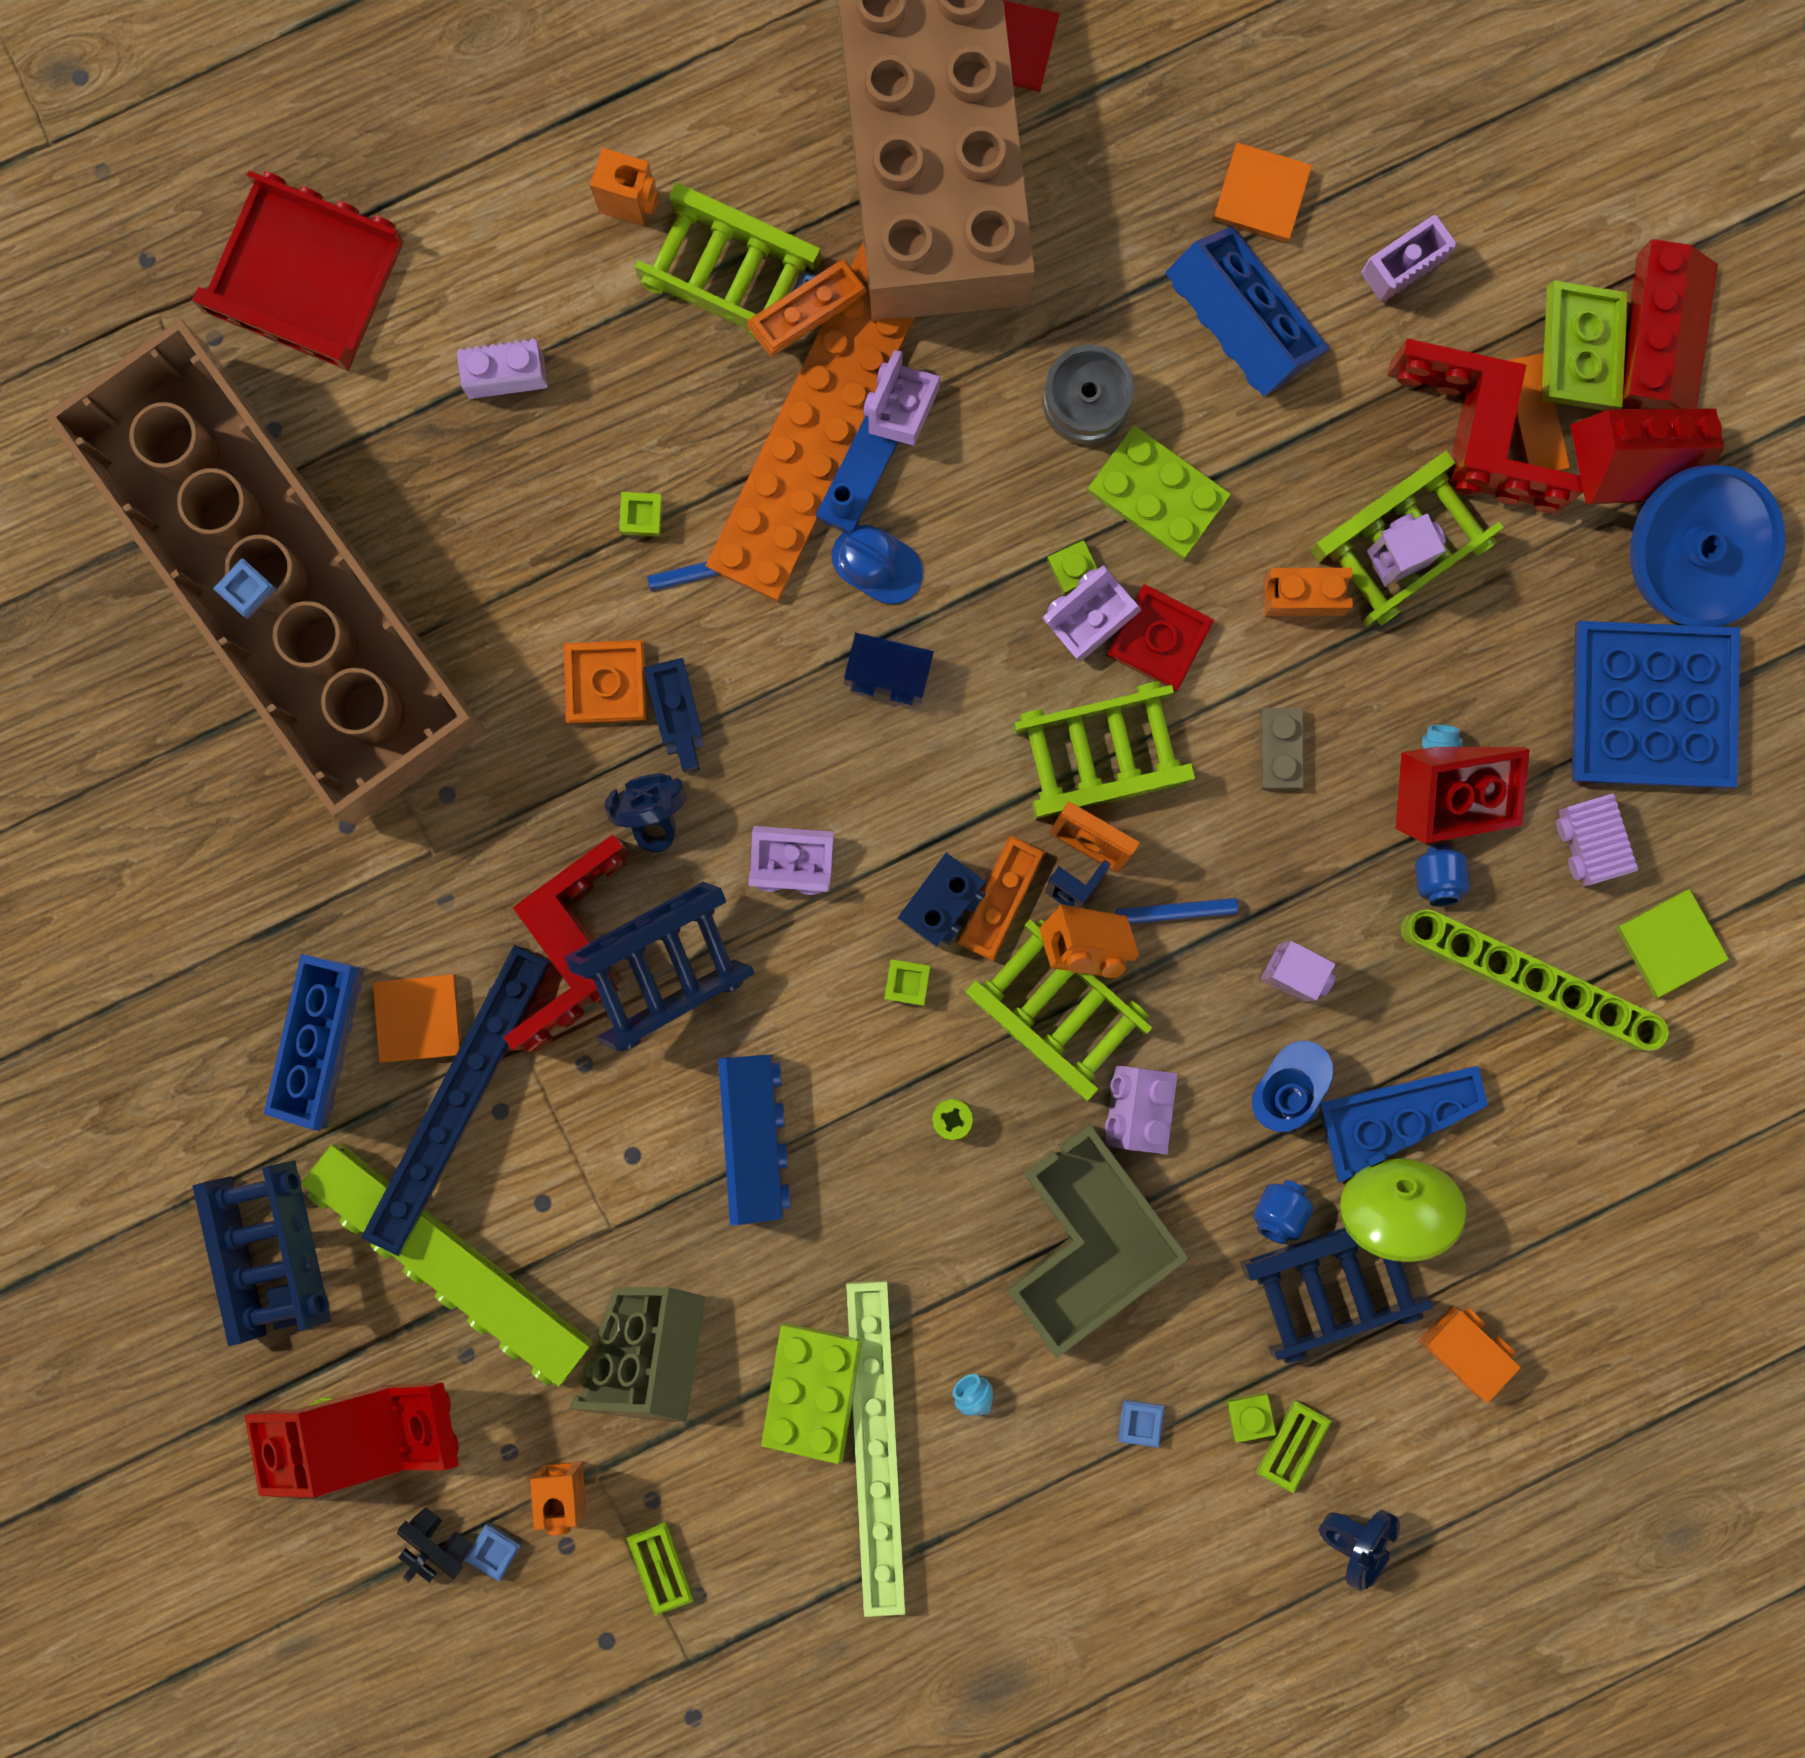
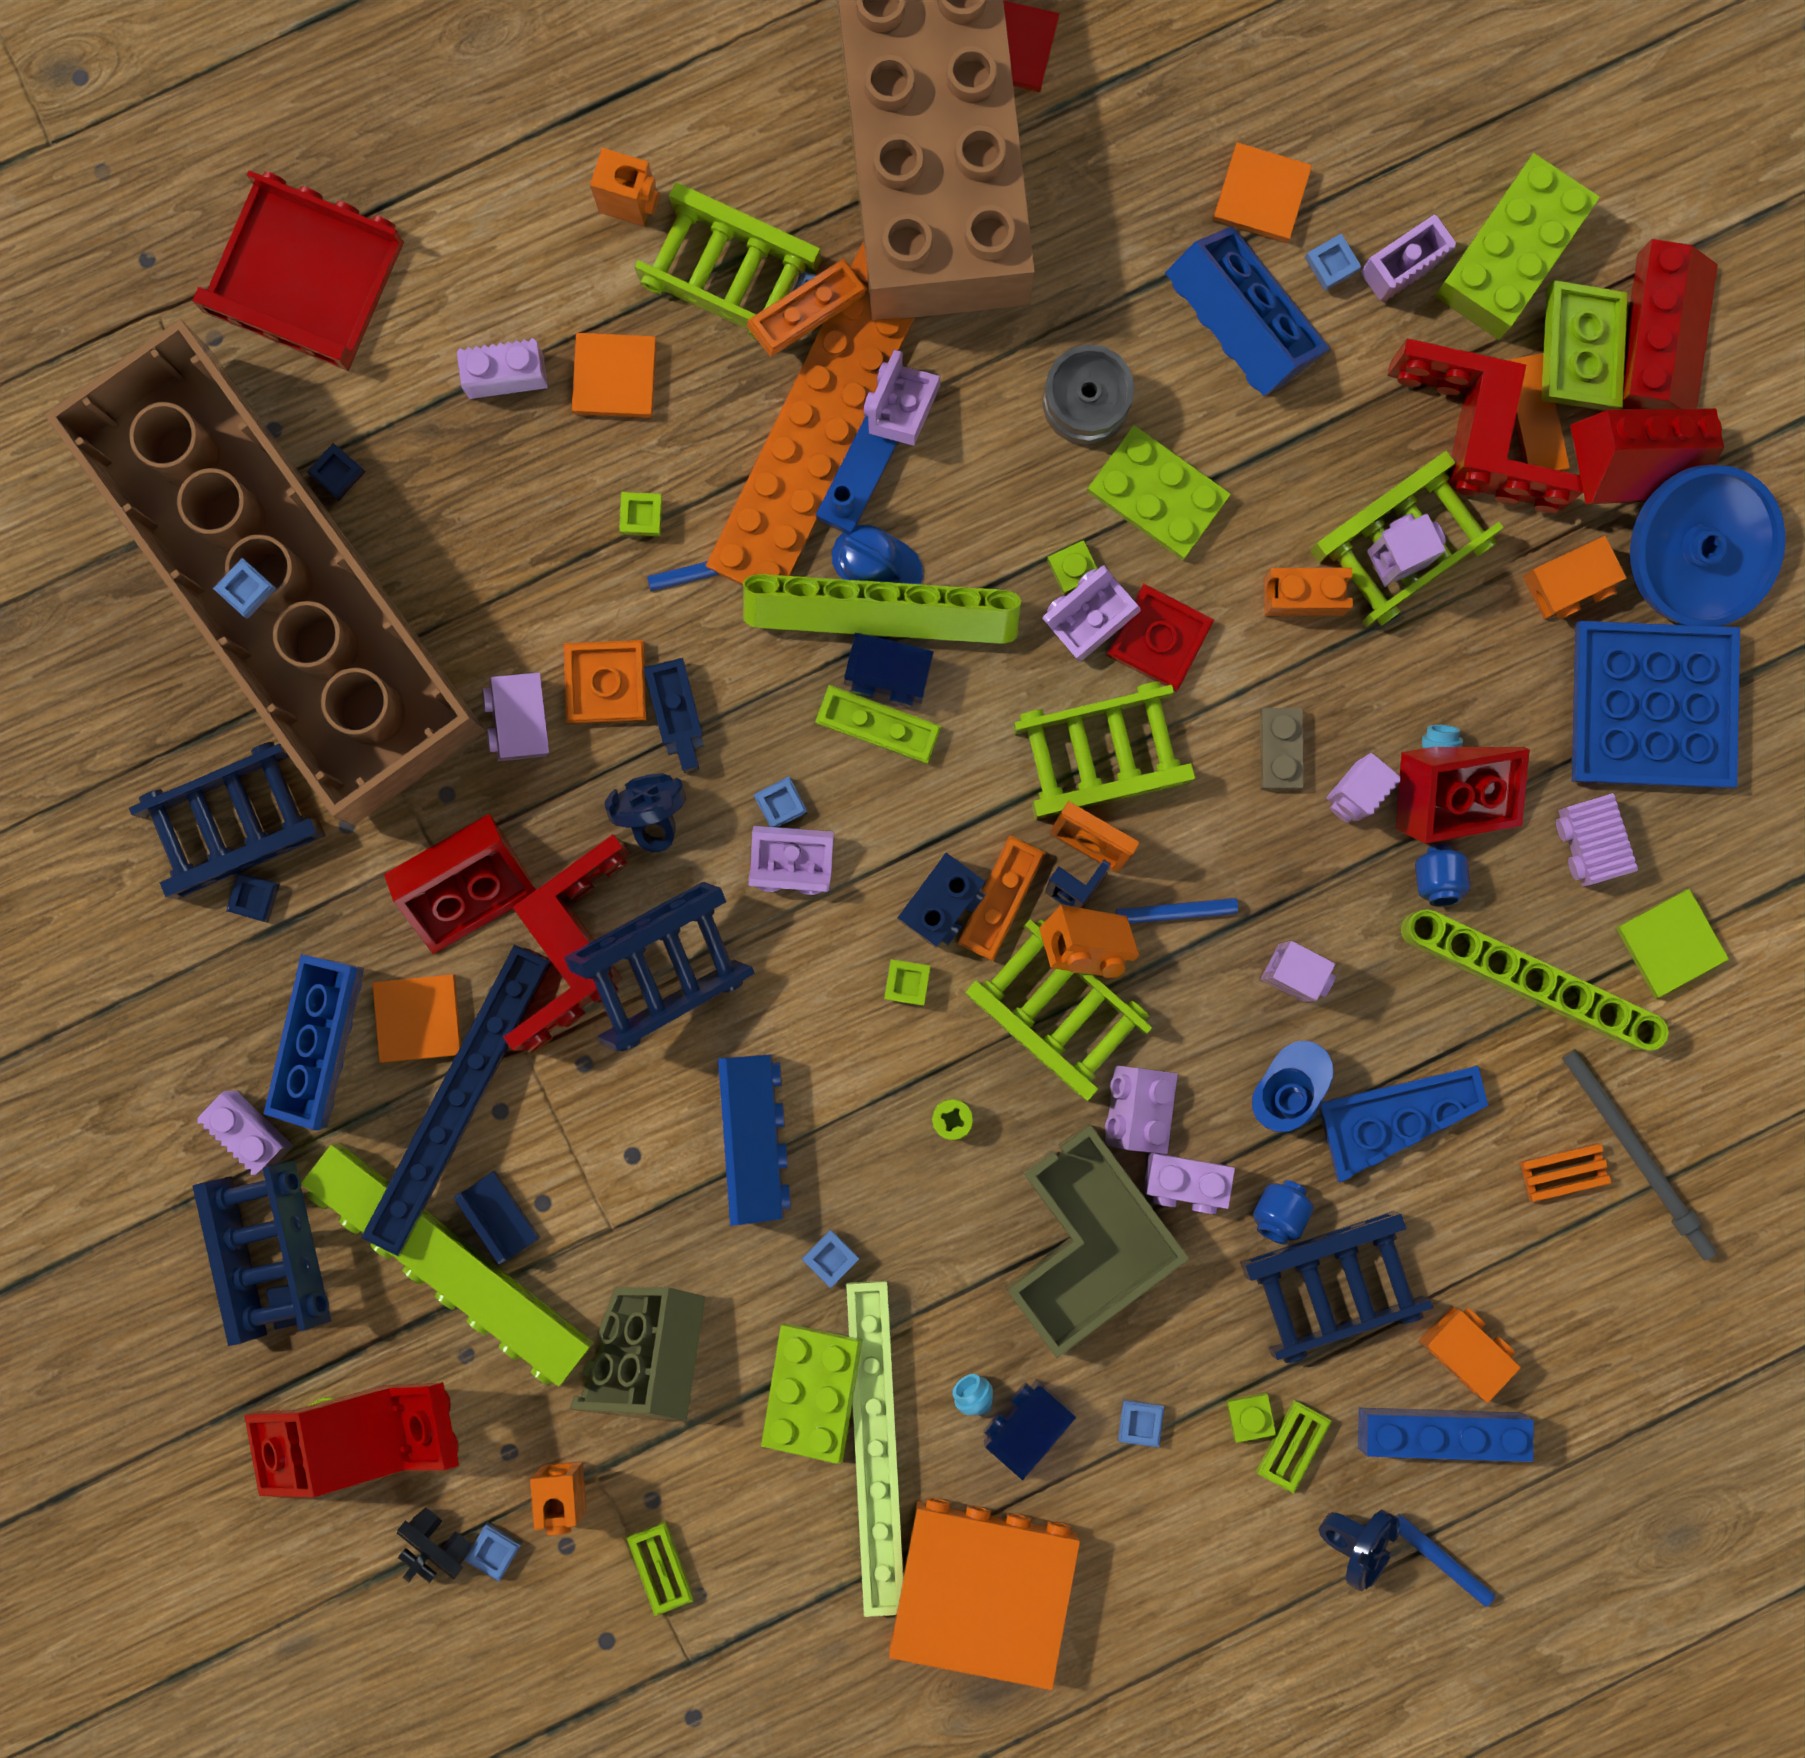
lime dish [1340,1158,1466,1262] -> none
none -> dark blue fence [129,742,326,900]
none -> lavender brick [198,1090,293,1175]
none -> dark blue tile [226,873,280,923]
none -> dark blue tile [307,443,365,501]
none -> red slope [384,813,536,954]
none -> dark blue panel [454,1171,540,1265]
none -> lavender brick [482,673,549,762]
none -> orange tile [572,333,657,418]
none -> lime beam [743,574,1021,644]
none -> medium blue tile [753,776,808,828]
none -> medium blue plate [802,1229,860,1288]
none -> lime tile [815,685,942,765]
none -> orange panel [889,1497,1080,1690]
none -> clear blue brick [983,1379,1076,1481]
none -> lavender brick [1142,1152,1235,1214]
none -> medium blue plate [1305,234,1361,291]
none -> lavender brick [1326,753,1400,823]
none -> blue brick [1358,1407,1534,1462]
none -> blue bar [1396,1513,1495,1607]
none -> lime brick [1434,152,1600,340]
none -> orange tile [1519,1143,1611,1202]
none -> orange brick [1523,535,1627,620]
none -> dark grey bar [1562,1049,1717,1261]

